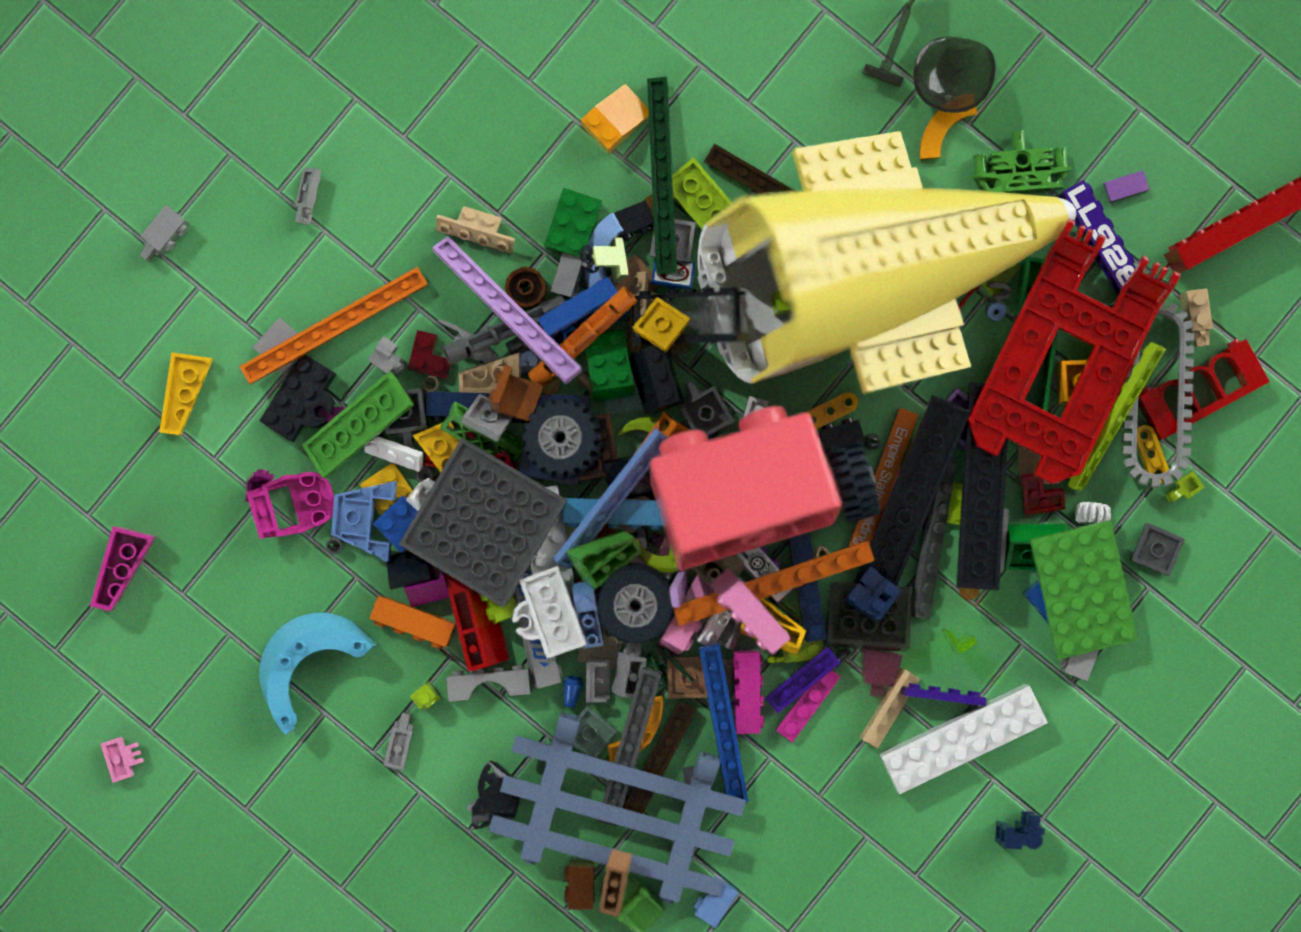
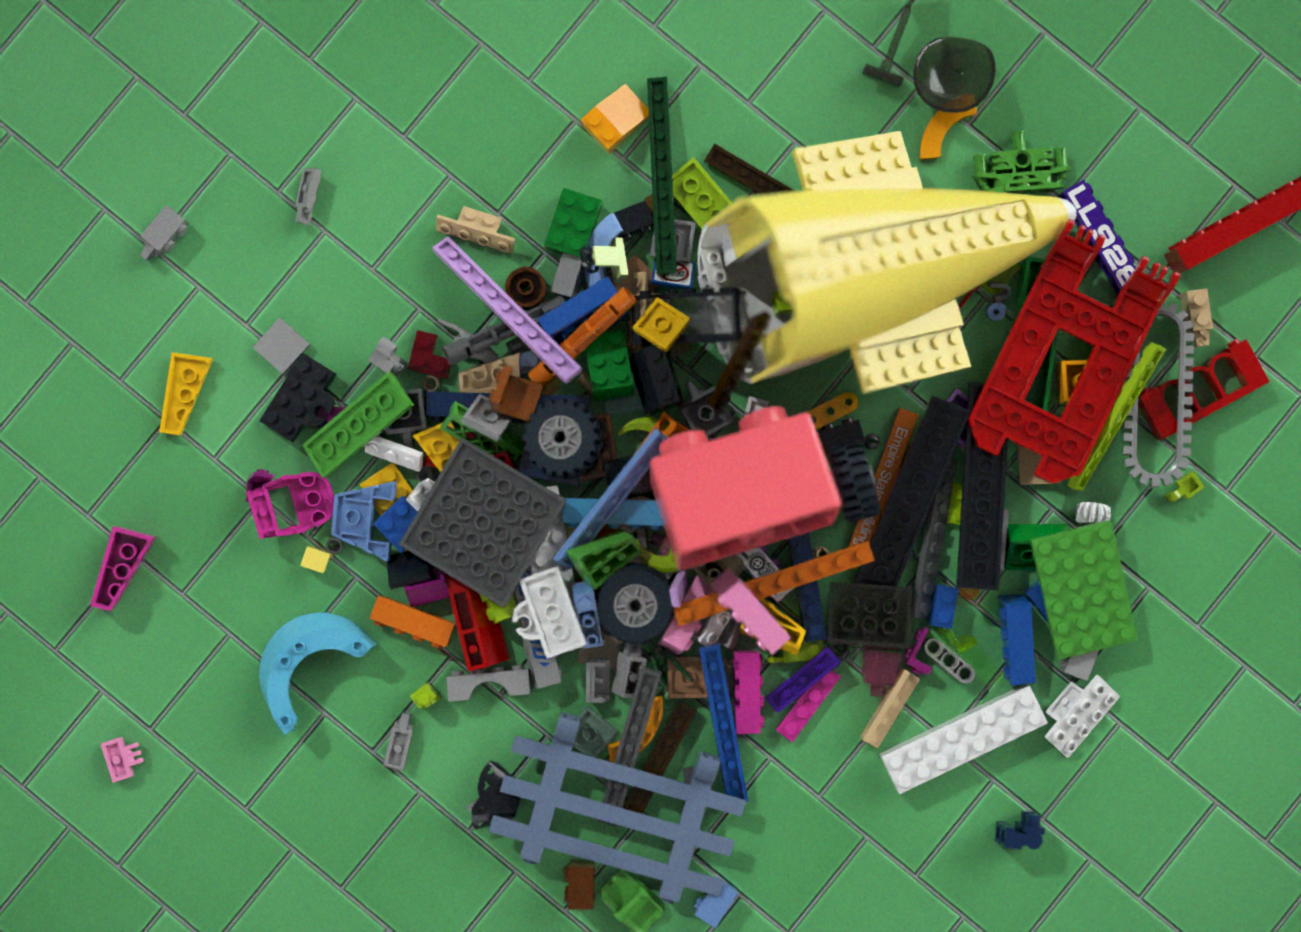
orange plate [239,267,428,385] -> none
blue cone [563,676,583,707] -> none
medium nougat brick [599,849,632,917] -> none
dark blue hips [845,566,902,621] -> none
dark purple plate [901,683,987,706] -> none
dark red plate [1021,473,1066,515] -> none
medium lavender tile [1103,171,1149,203] -> none
dark grey plate [1130,523,1185,576] -> none
yellow plate [1137,425,1169,483] -> none
none -> light yellow panel [300,546,333,573]
none -> dark brown plate [708,311,772,408]
none -> magenta bracket [904,626,932,676]
none -> light grey beam [922,637,975,683]
none -> blue brick [928,584,959,629]
none -> blue wedge [997,593,1036,686]
none -> white bracket [1045,675,1120,758]

